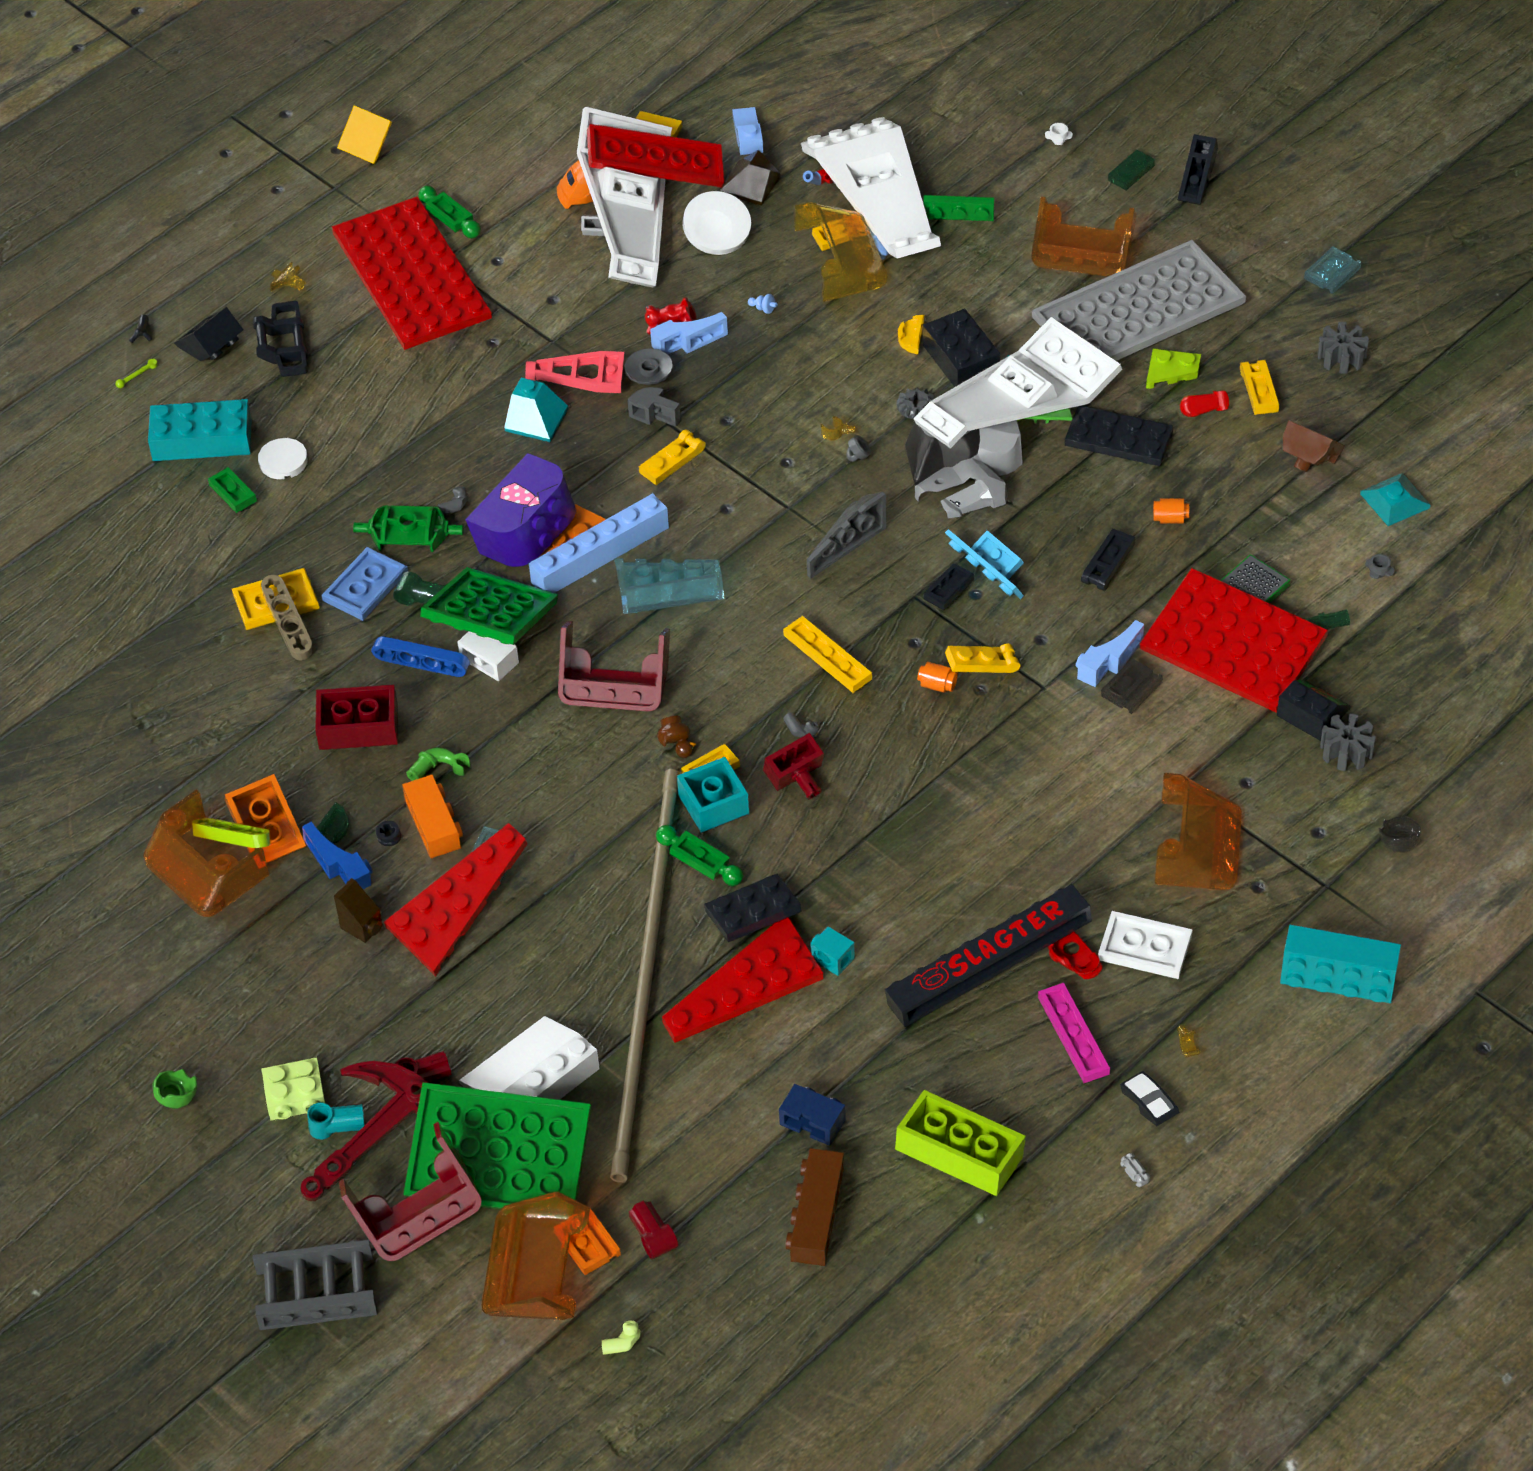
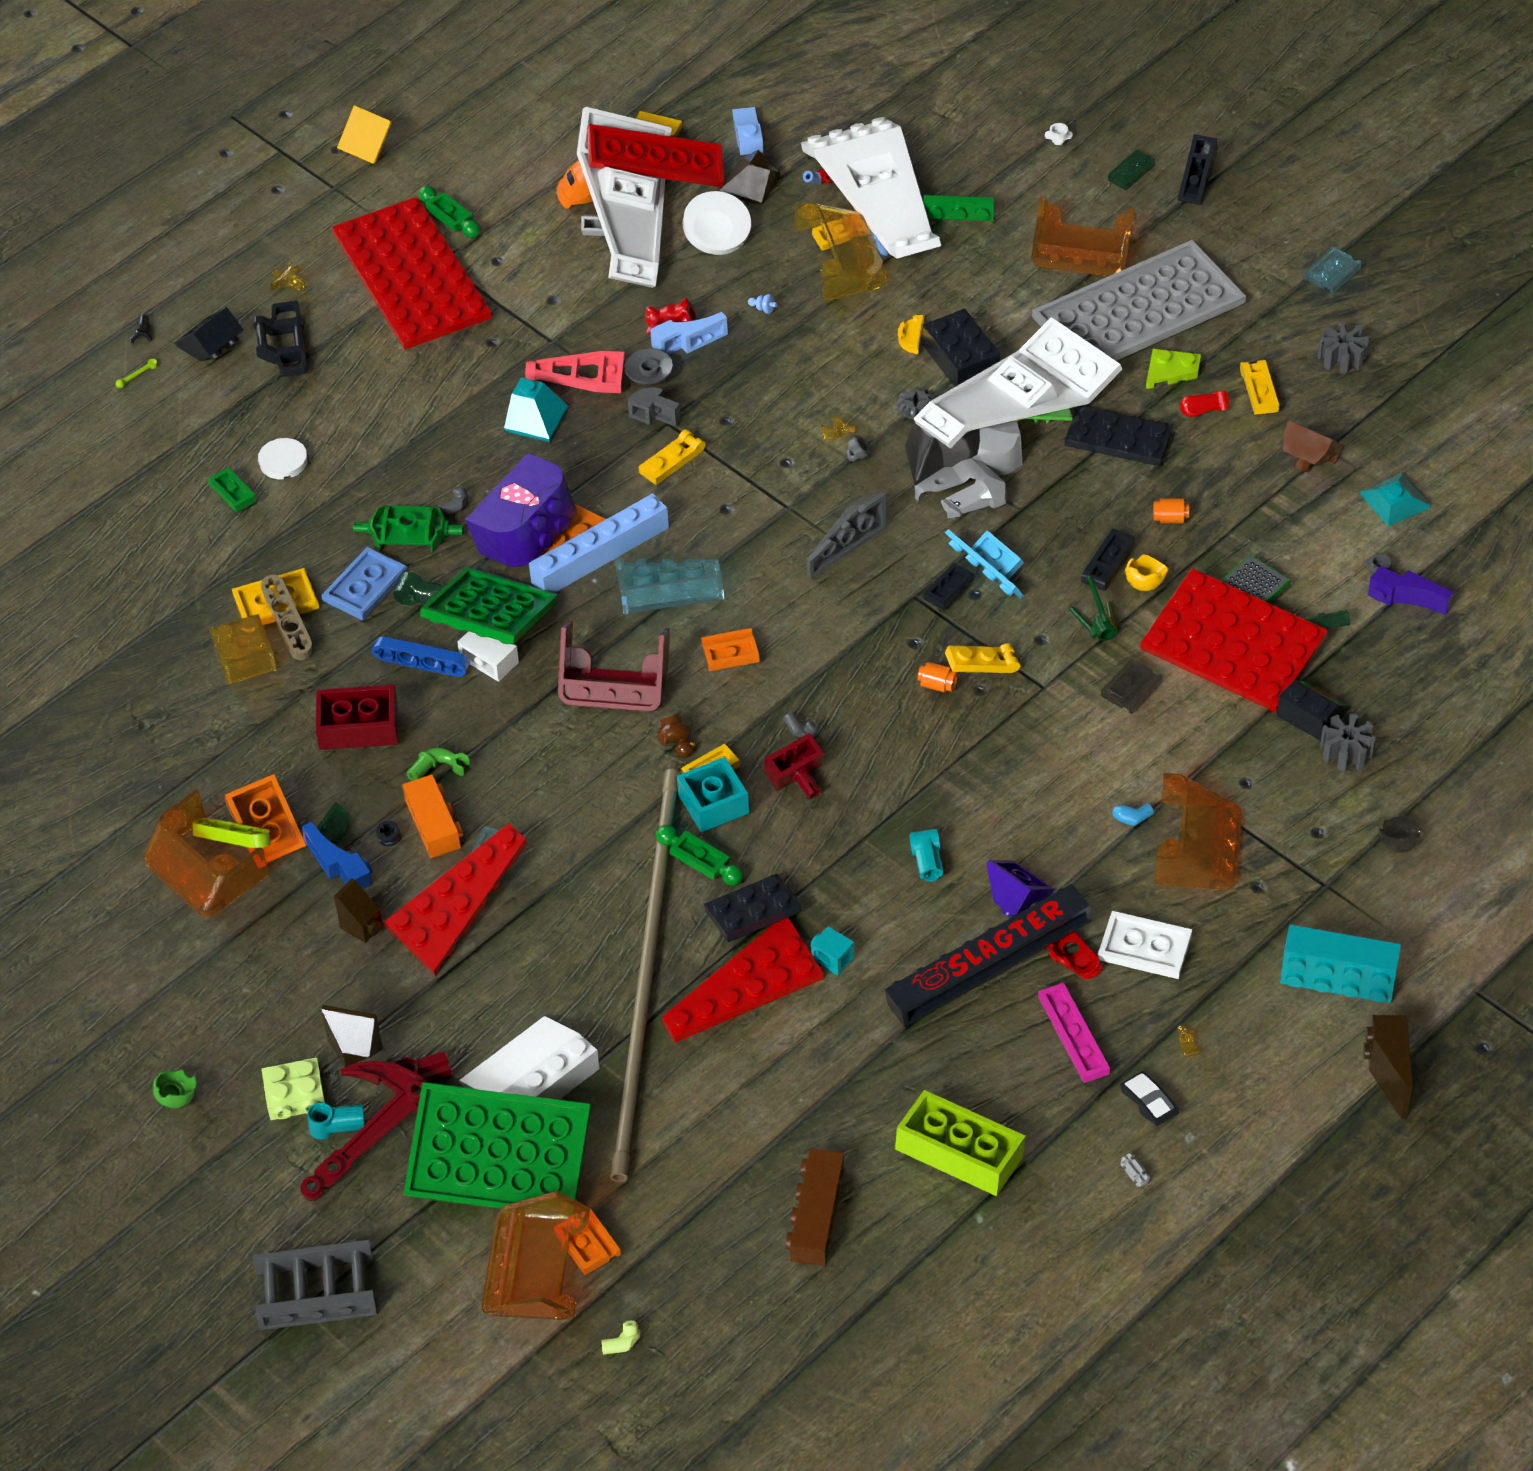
teal brick [148,399,252,461] -> none
dark red windscreen [339,1122,481,1261] -> none
dark red piece [629,1200,678,1259] -> none
dark blue brick [779,1084,846,1146] -> none
yellow plate [783,616,872,693] -> none
light blue slope [1076,620,1144,687] -> none
none -> clear yellow brick [209,614,276,685]
none -> slope [321,1005,383,1067]
none -> orange plate [701,628,760,672]
none -> teal piece [909,829,943,882]
none -> dark purple slope [987,860,1055,917]
none -> dark green plant [1069,575,1118,641]
none -> dark azure arm [1112,803,1154,826]
none -> yellow hair [1125,554,1169,592]
none -> dark brown slope [1363,1015,1413,1119]
none -> dark purple slope [1368,566,1453,615]

